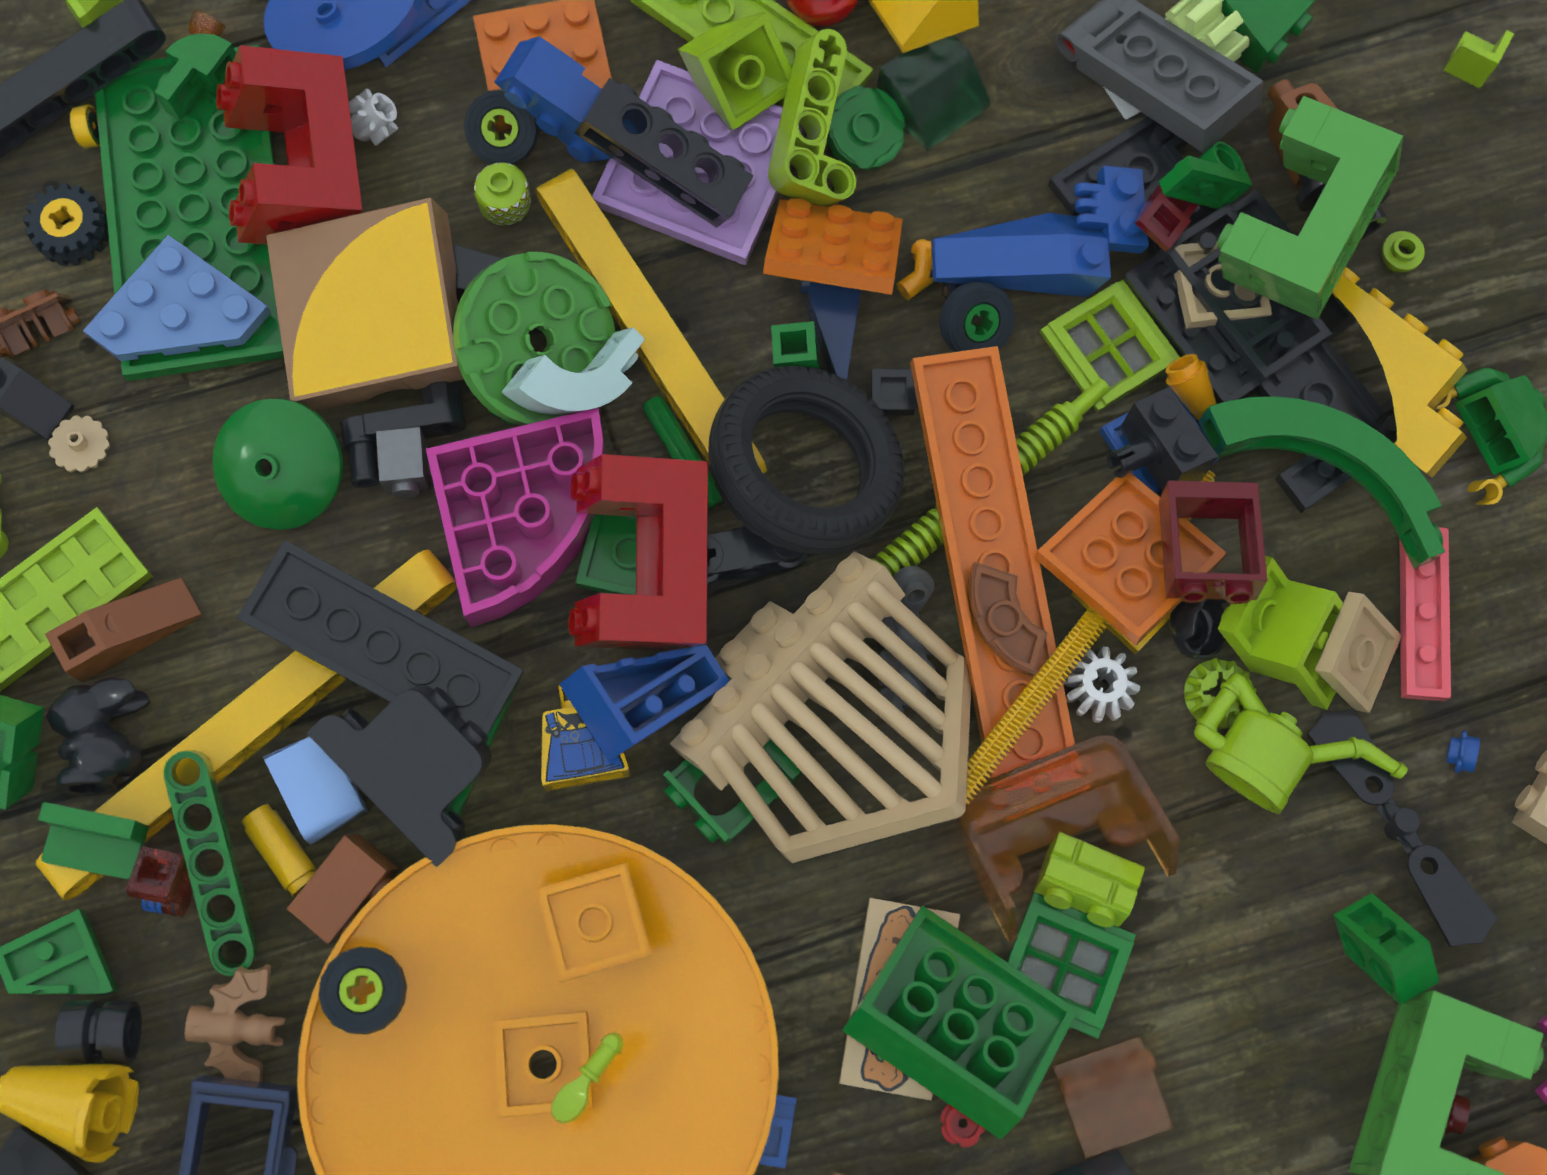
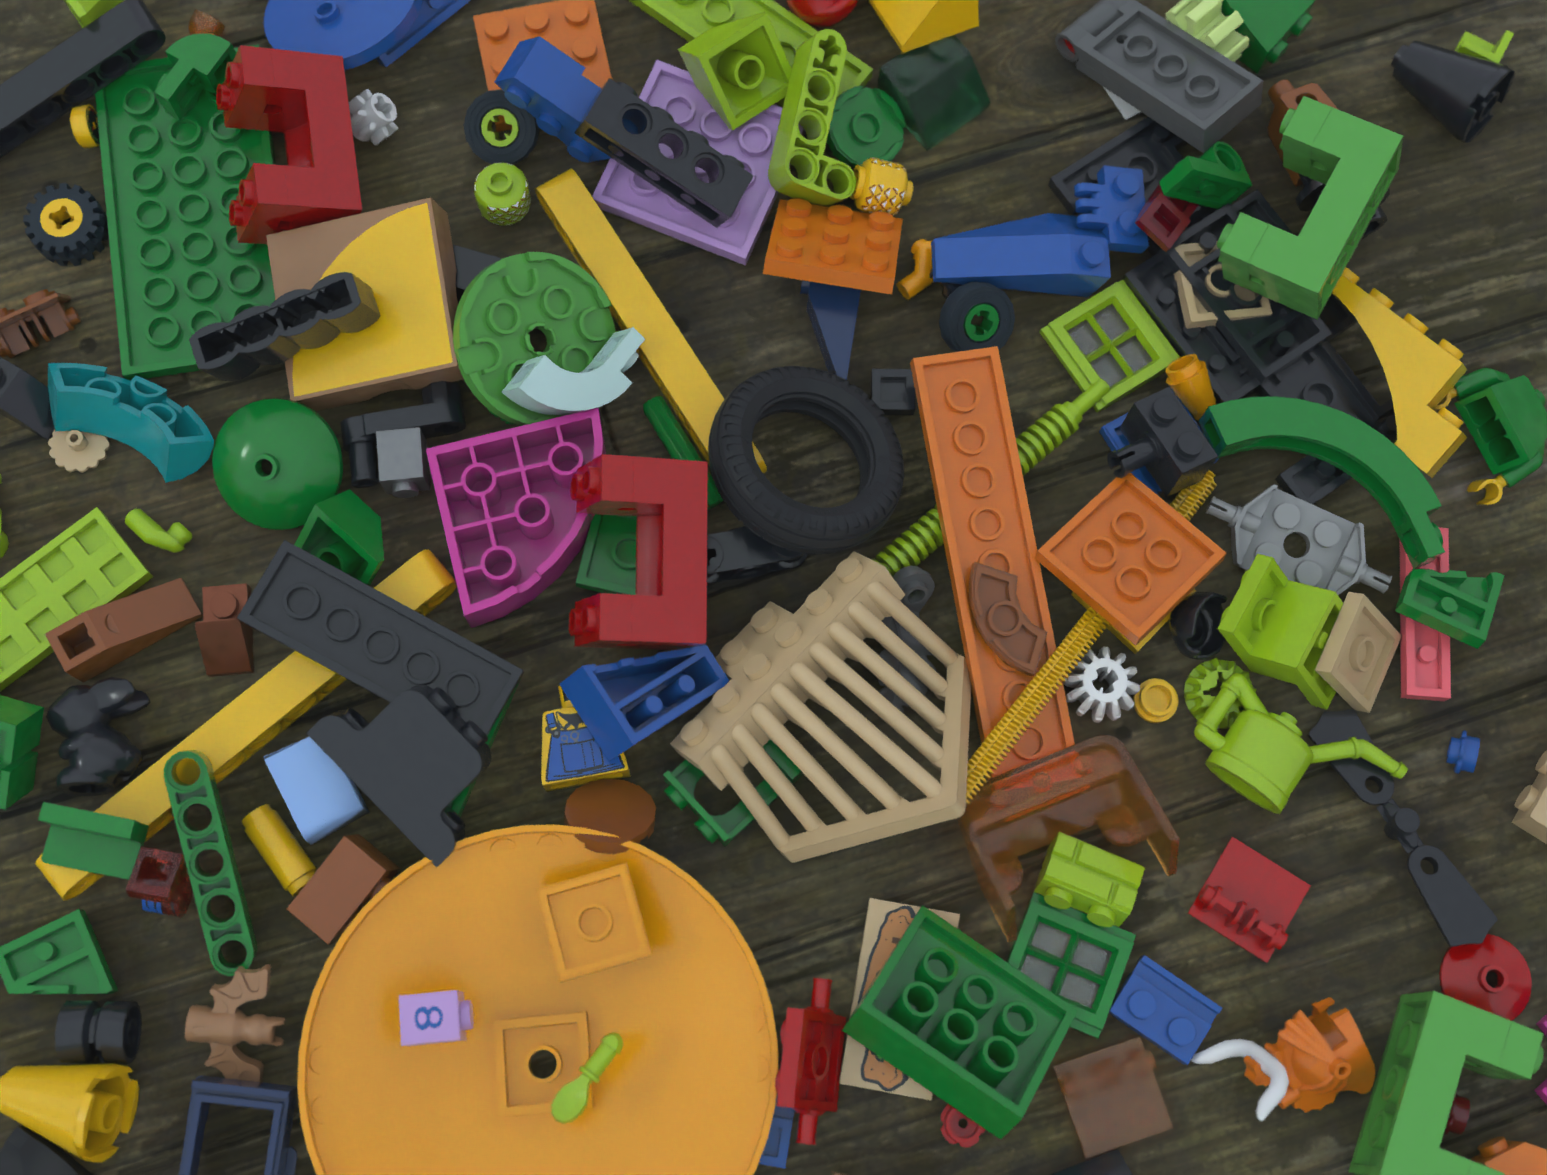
medium blue plate [83,235,271,361] -> none
black bush [318,947,407,1035] -> none
green brick [771,321,820,369] -> none
dark red window [1159,481,1268,604] -> none
green brick [1334,893,1440,1005] -> none
lime plate [1381,231,1425,272] -> none
none -> teal brick [48,363,214,483]
none -> lime arm [125,509,193,553]
none -> black brick [189,272,381,381]
none -> copper slope [195,583,254,677]
none -> green slope [294,489,384,586]
none -> lavender brick [399,990,474,1046]
none -> dark orange tile [564,778,656,854]
none -> red plate [775,978,846,1145]
none -> yellow head [850,158,913,216]
none -> blue plate [1109,955,1222,1065]
none -> yellow plate [1133,678,1178,723]
none -> red hinge [1187,836,1311,963]
none -> orange helmet [1191,997,1375,1121]
none -> light grey plate [1205,484,1392,595]
none -> black cone [1391,40,1515,143]
none -> green wing [1395,569,1505,649]
none -> red dish [1439,934,1532,1021]

